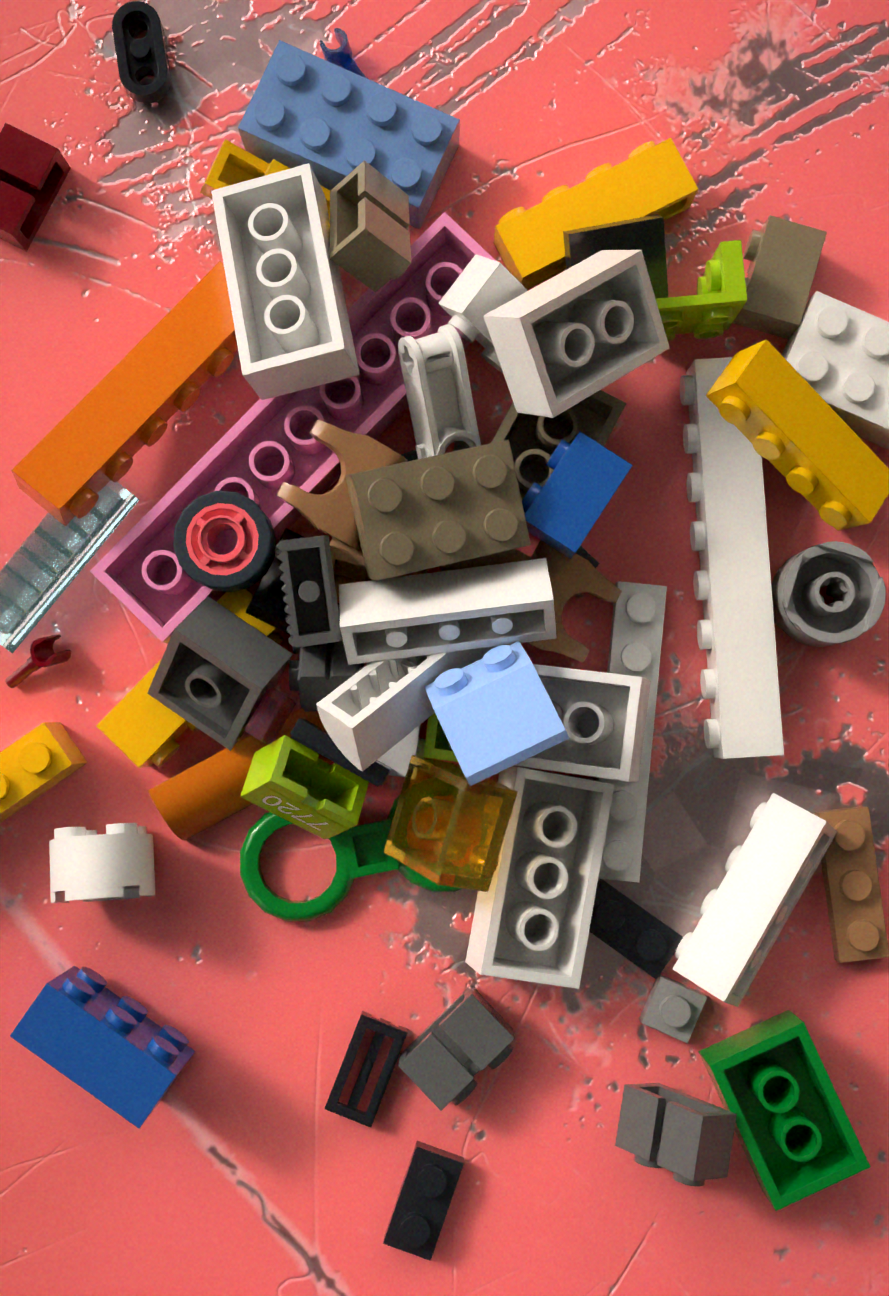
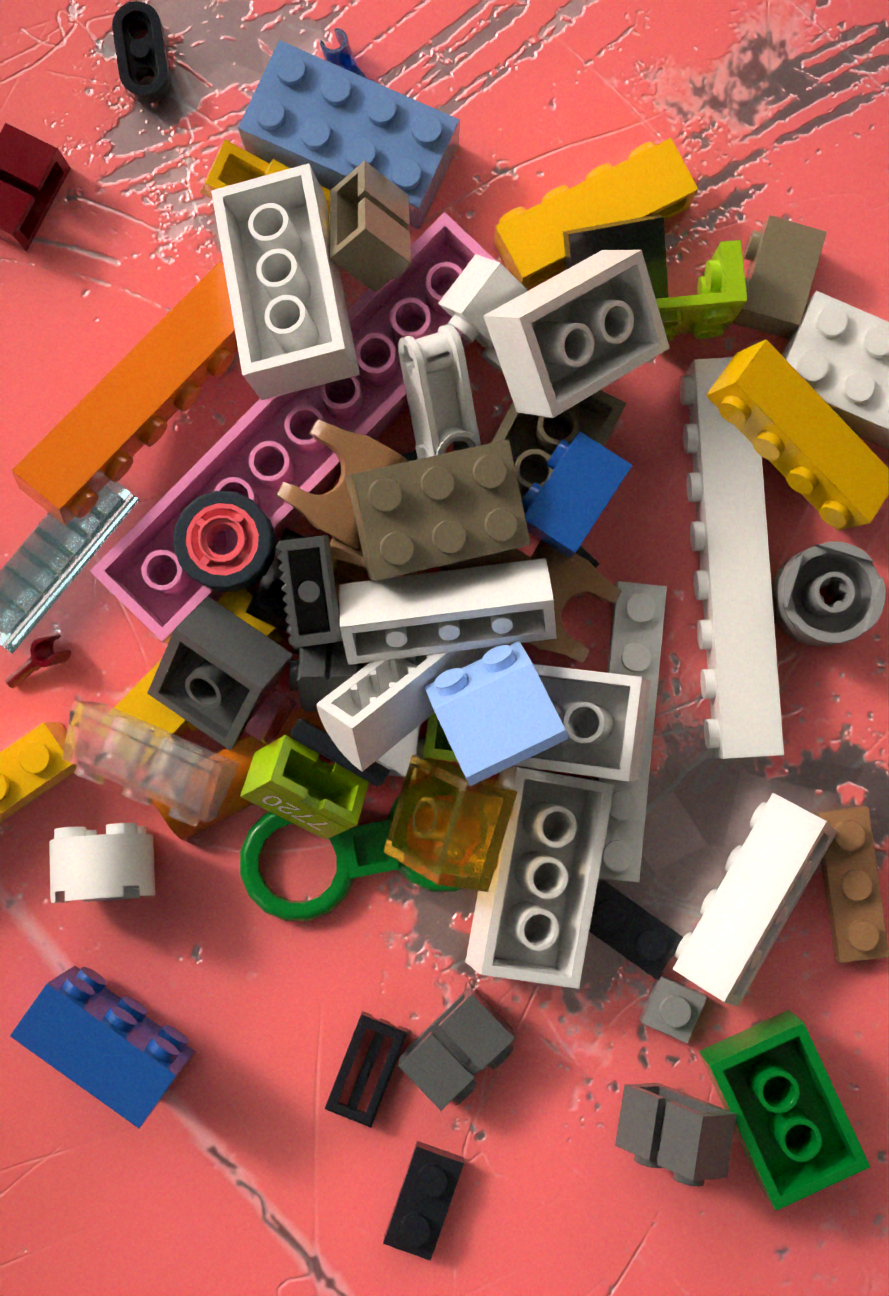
none -> clear slope [63,700,240,826]

